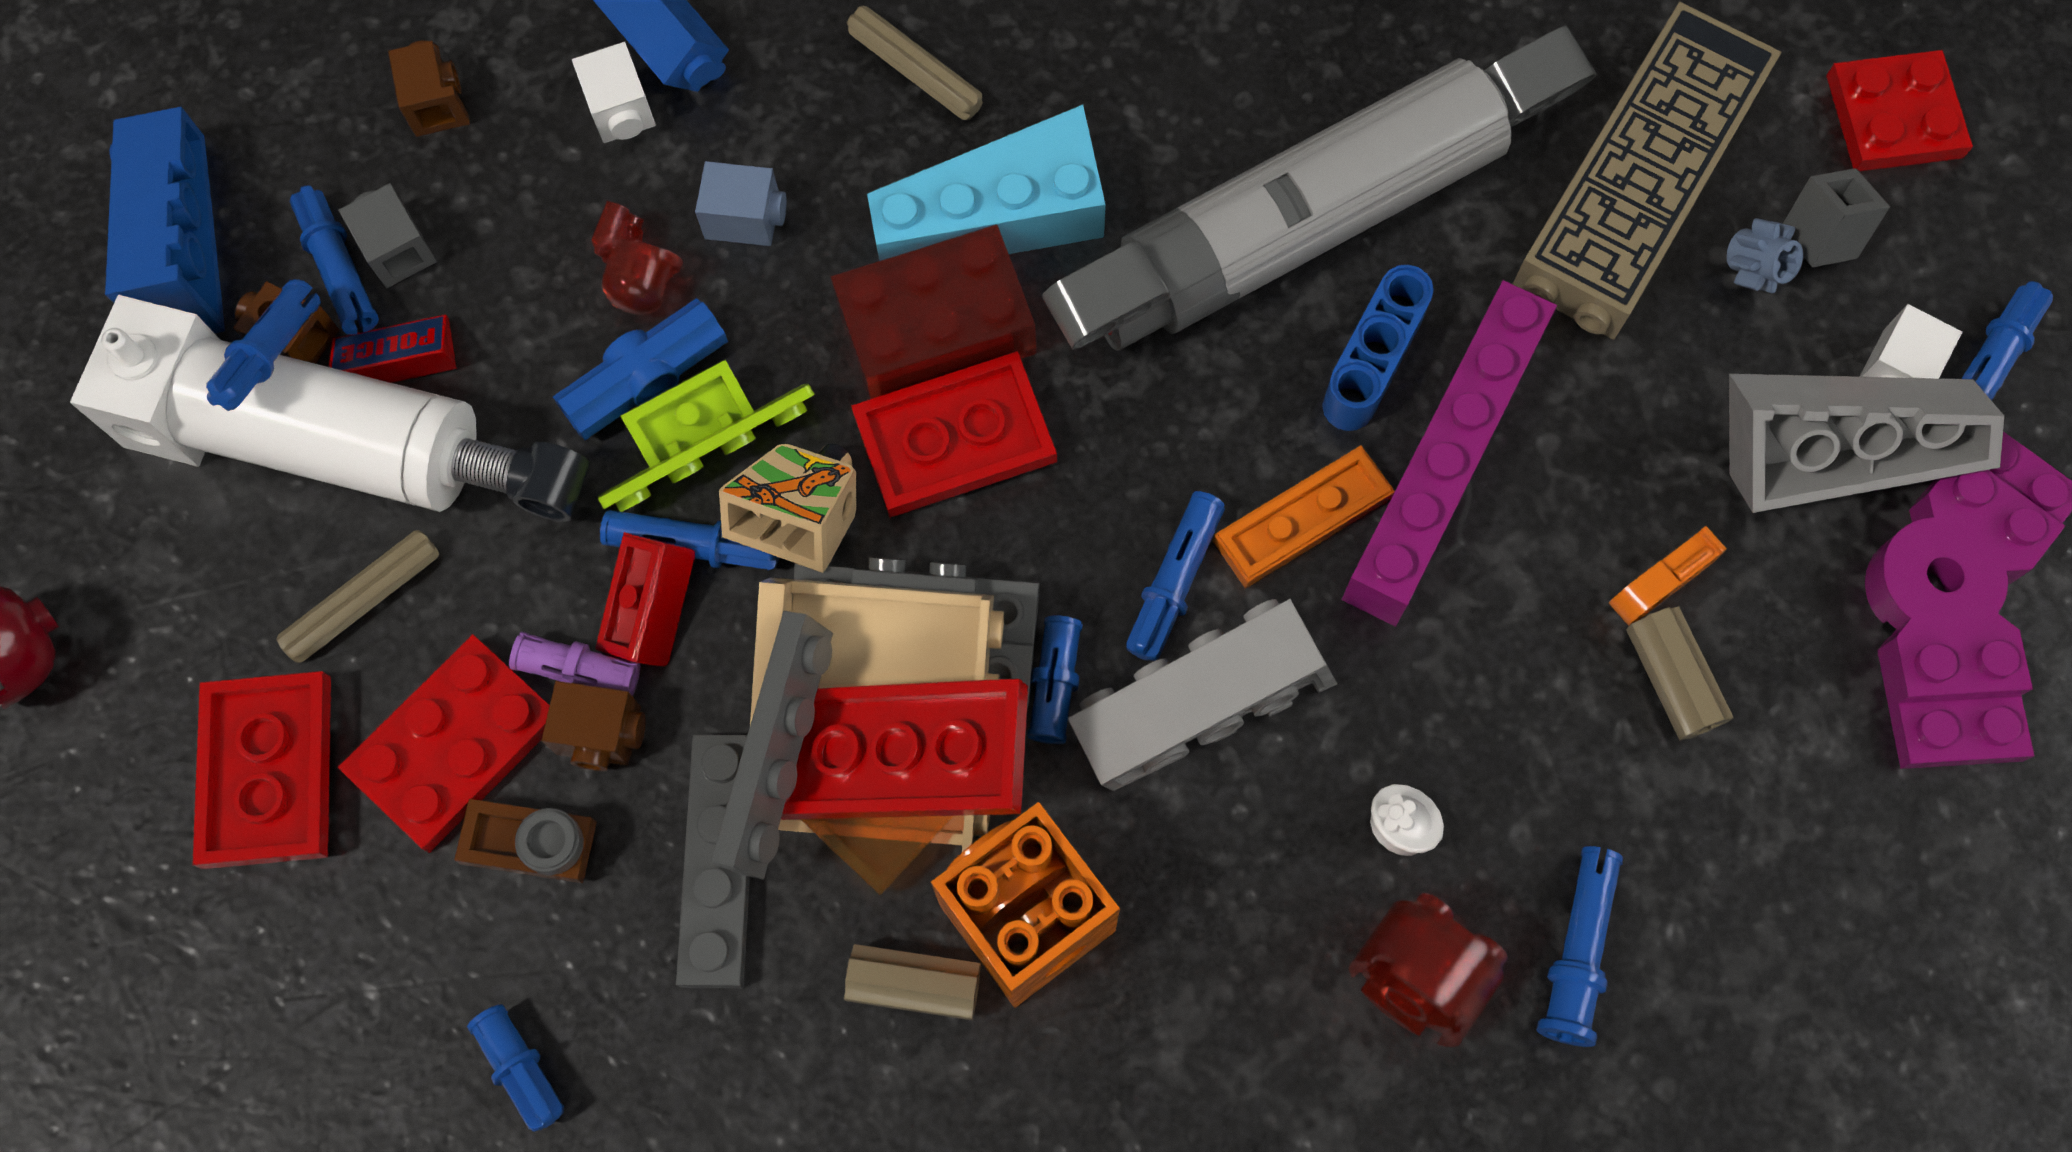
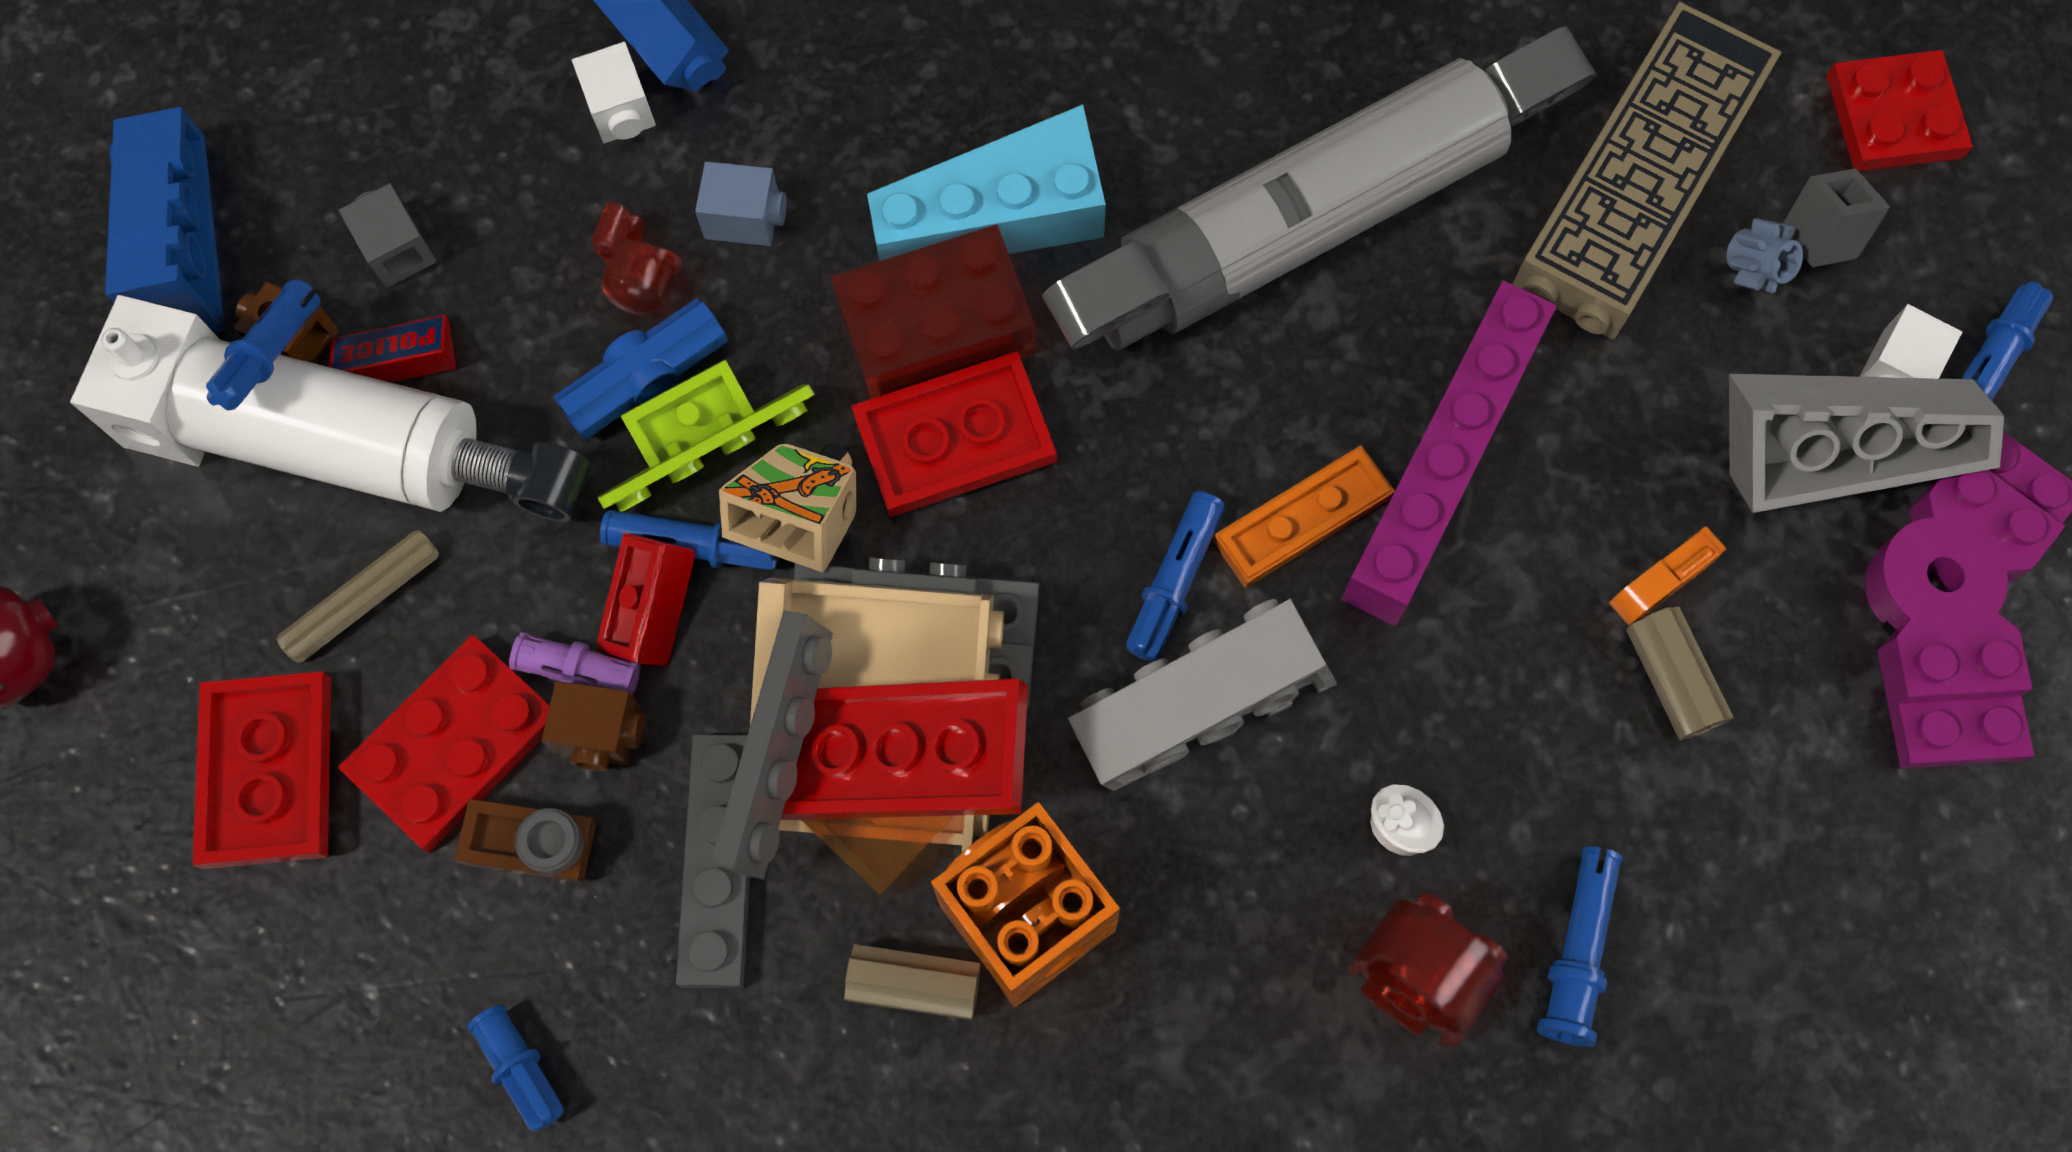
blue axle [290,185,379,335] -> none
reddish brown brick [388,41,470,137] -> none
dark tan axle [847,6,983,120] -> none
blue pin [1027,615,1083,744] -> none
blue beam [1322,265,1434,431] -> none

